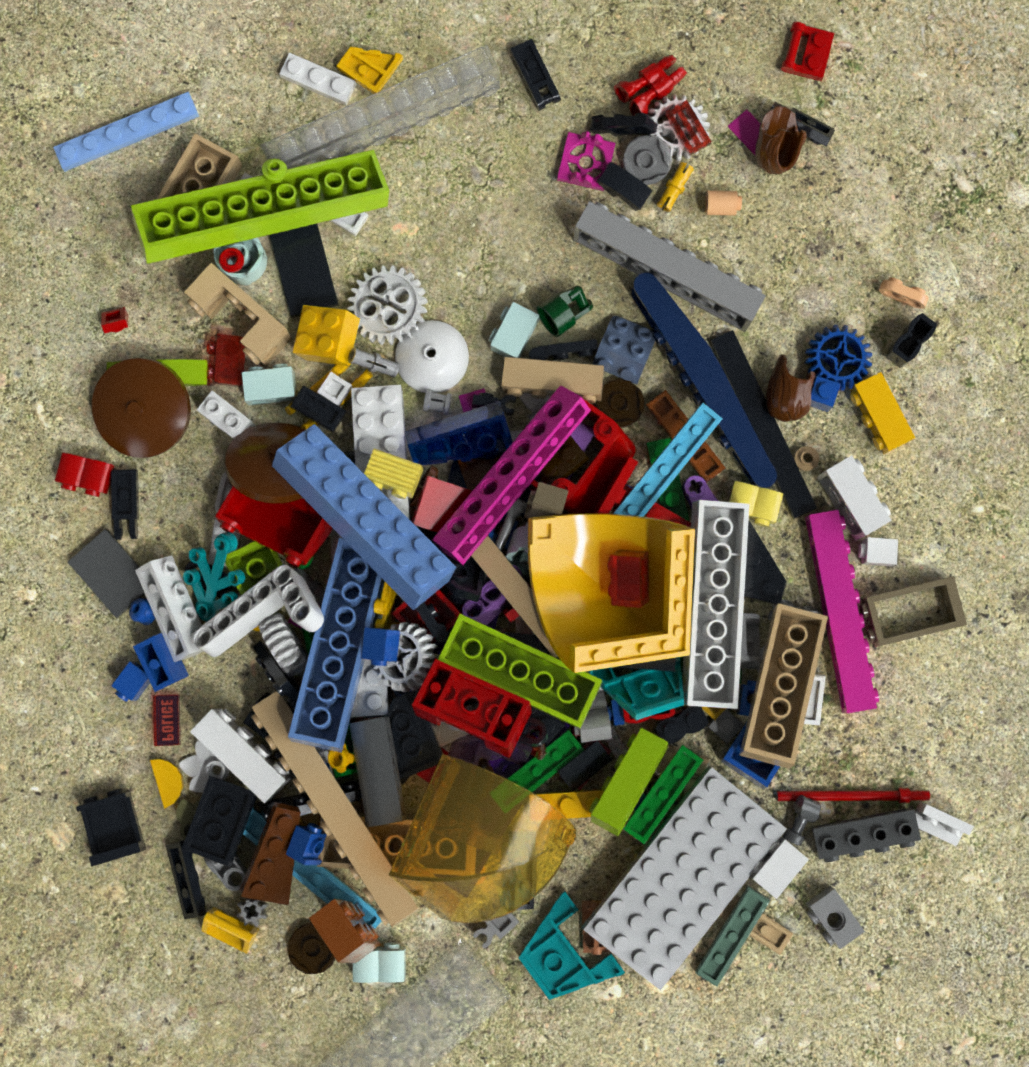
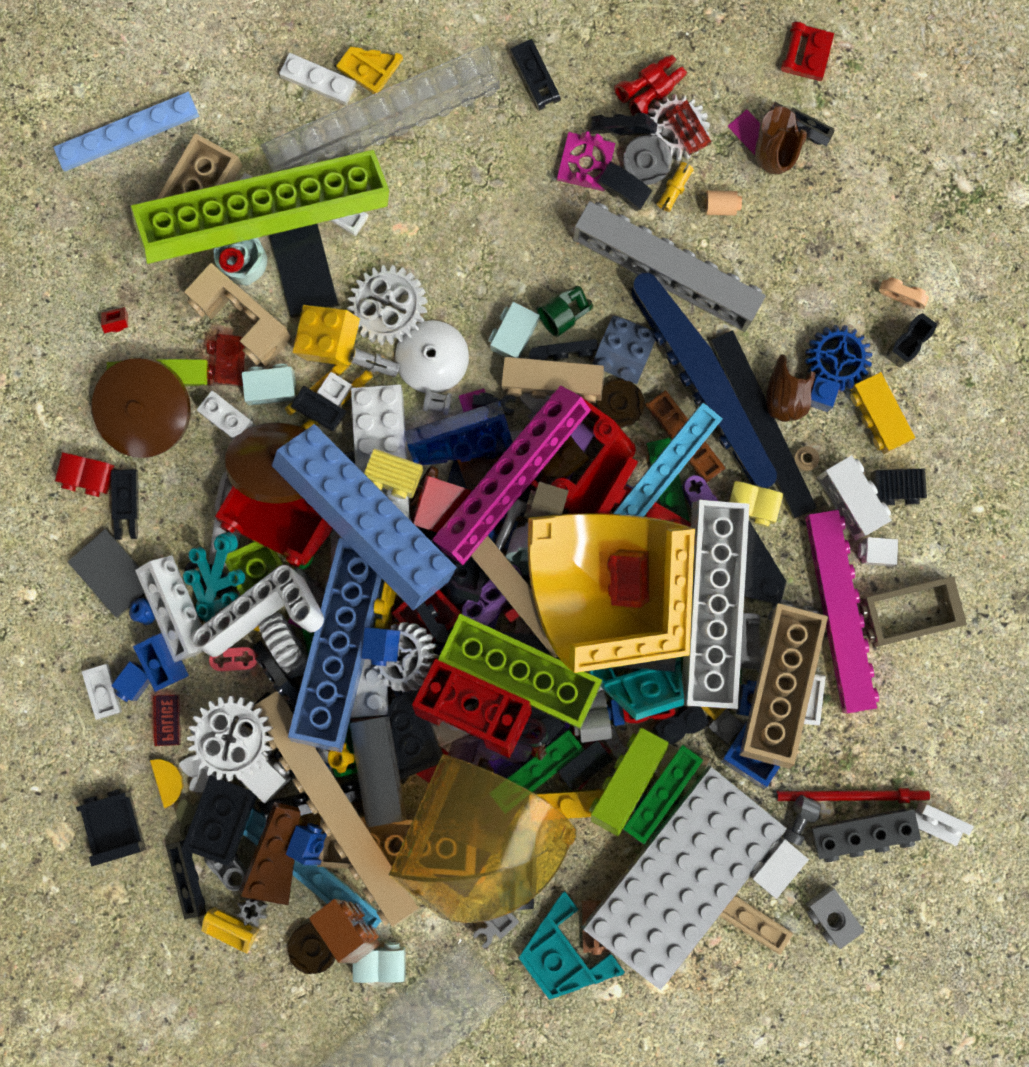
lime plate [262,159,287,183] -> none
sand green tile [695,886,770,987] -> none
none -> white plate [82,664,122,720]
none -> white gear [187,696,274,781]
none -> coral beam [209,647,258,672]
none -> black brick [871,468,927,506]

